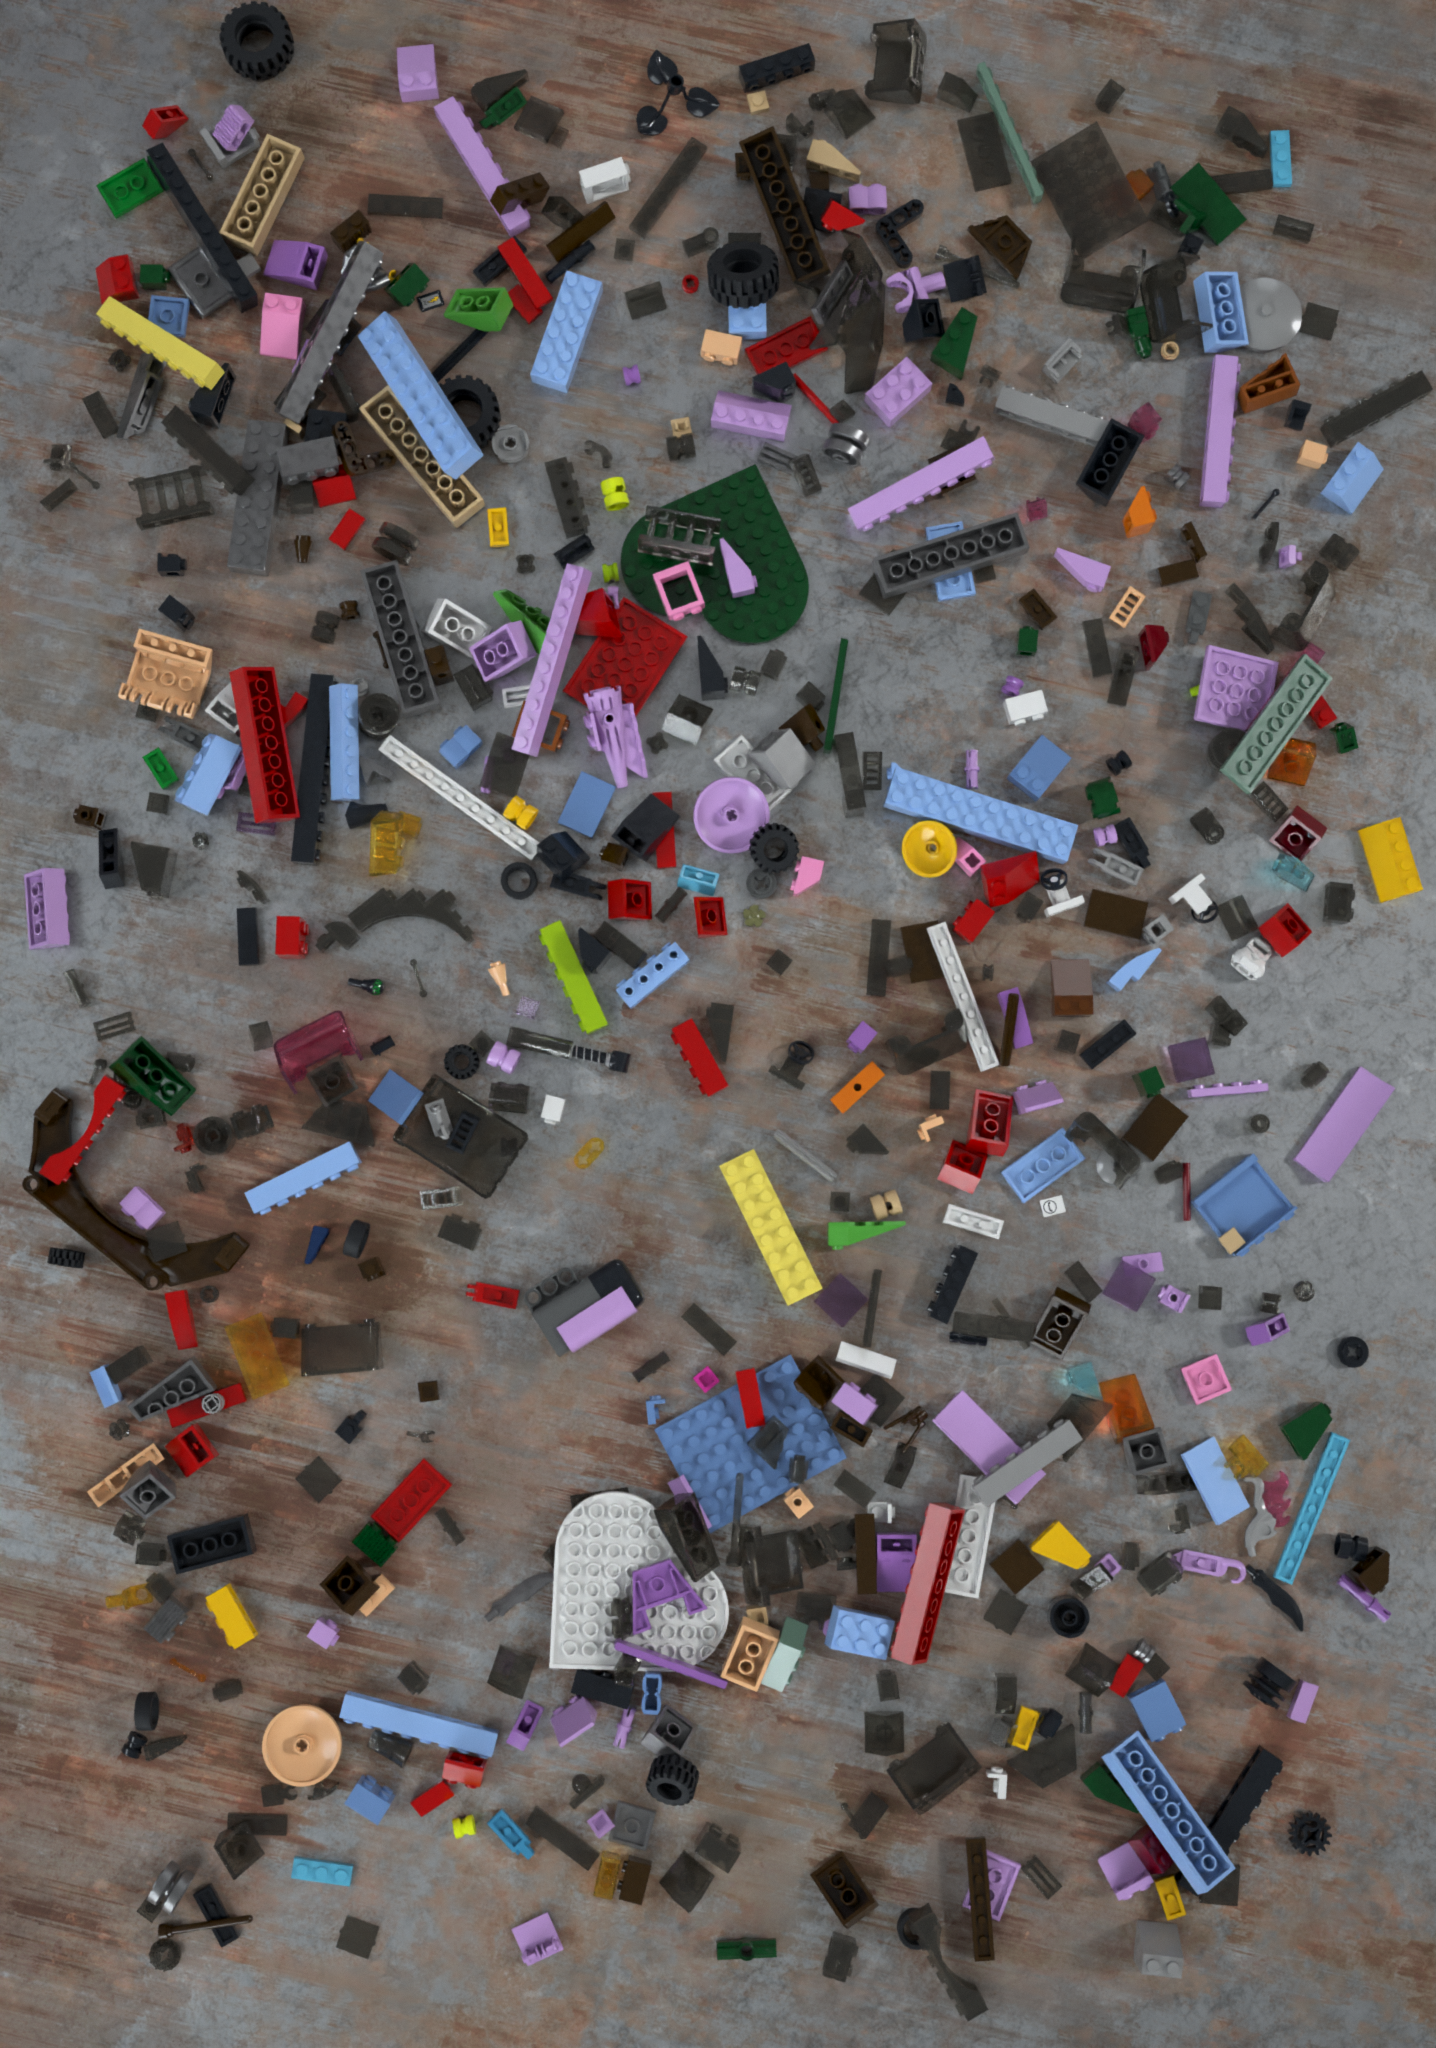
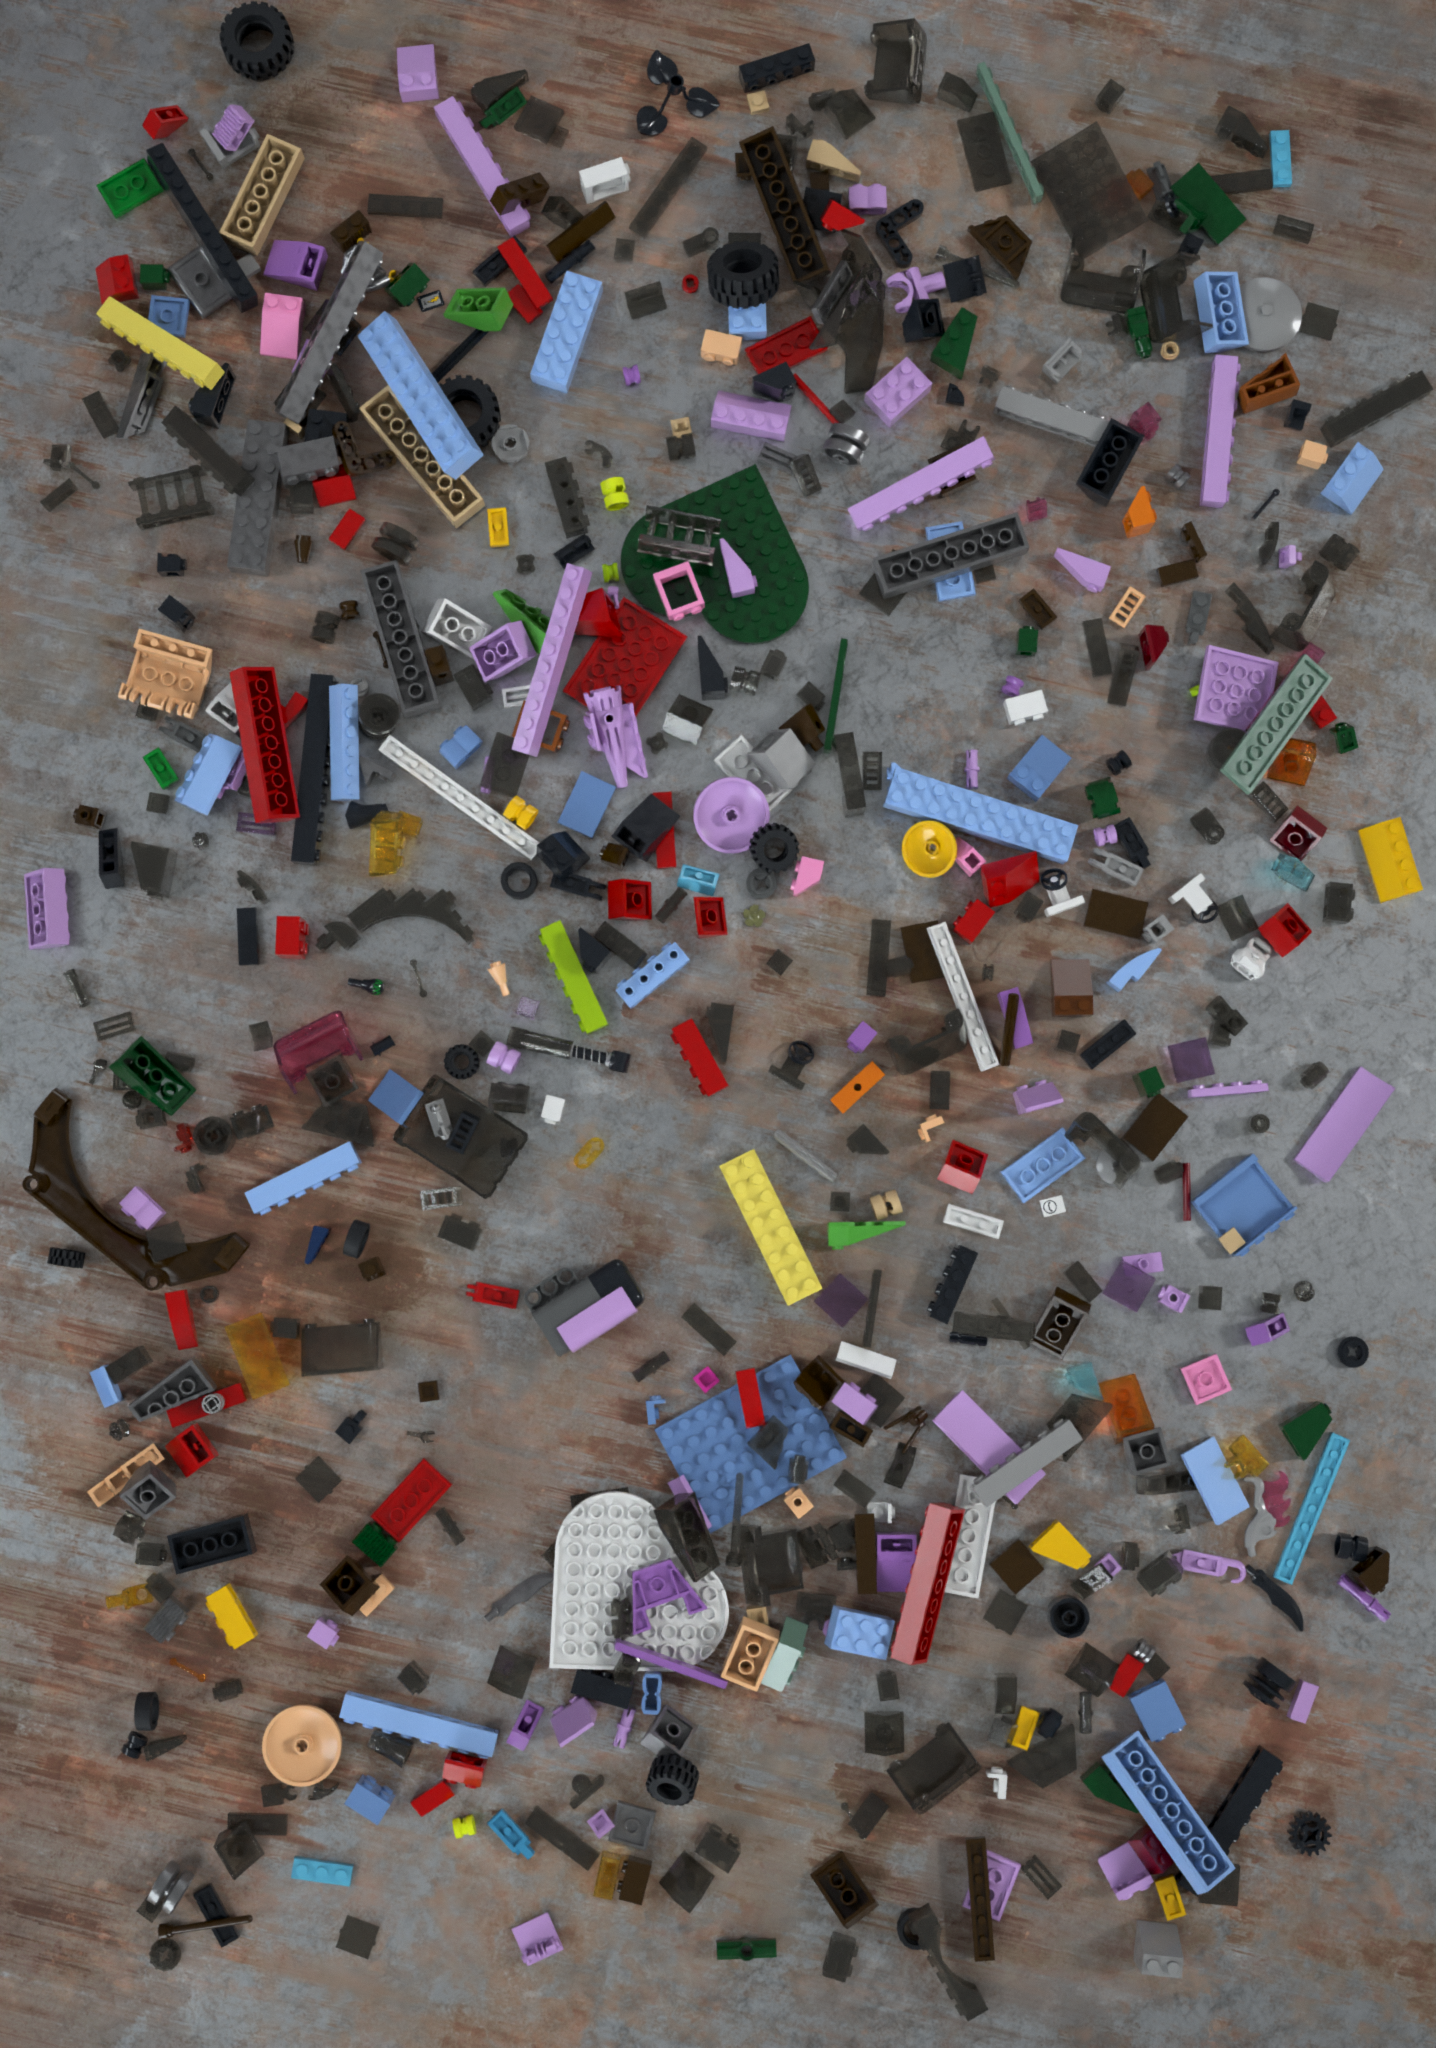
red arch [39,1074,126,1185] -> none
red slope [966,1089,1013,1157] -> none

